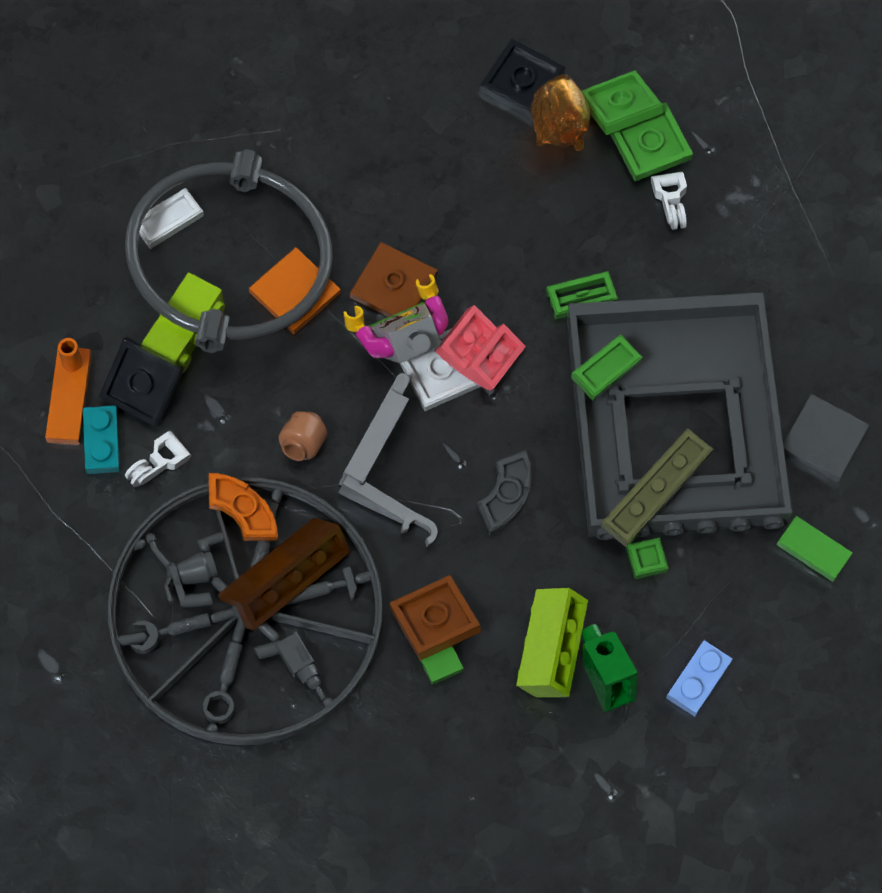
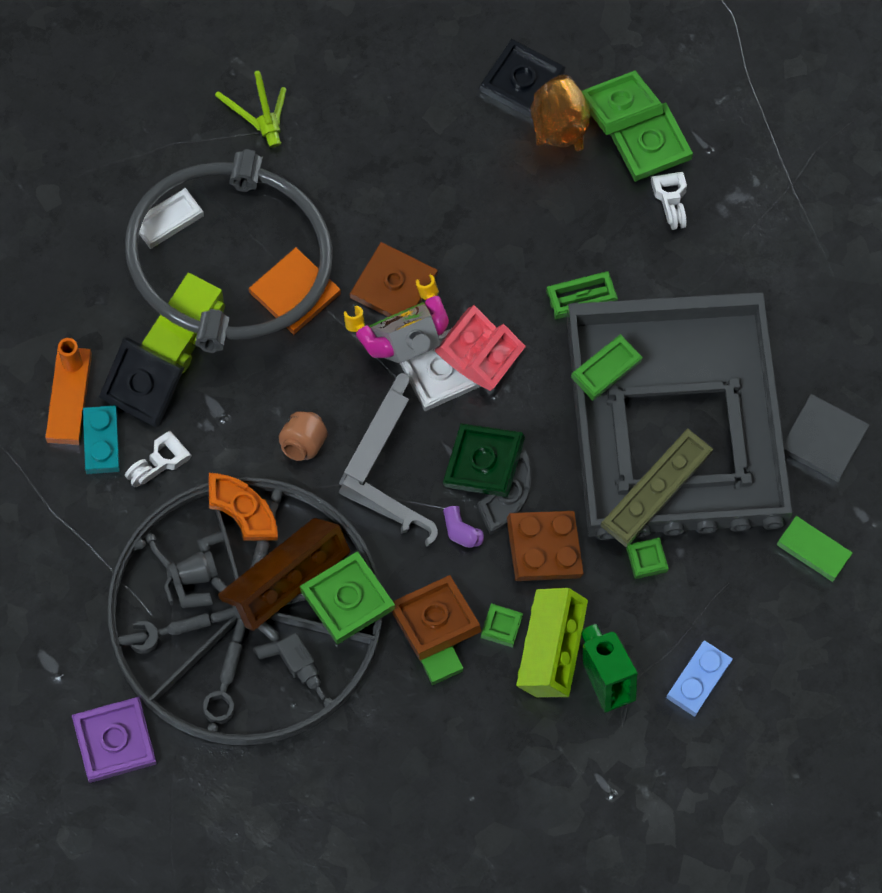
none -> medium lavender tile [72,697,157,783]
none -> lime plant [215,71,286,148]
none -> bright green plate [300,551,395,645]
none -> dark green tile [443,423,525,497]
none -> medium lavender arm [443,506,484,548]
none -> bright green tile [480,603,523,648]
none -> dark orange plate [507,511,584,581]

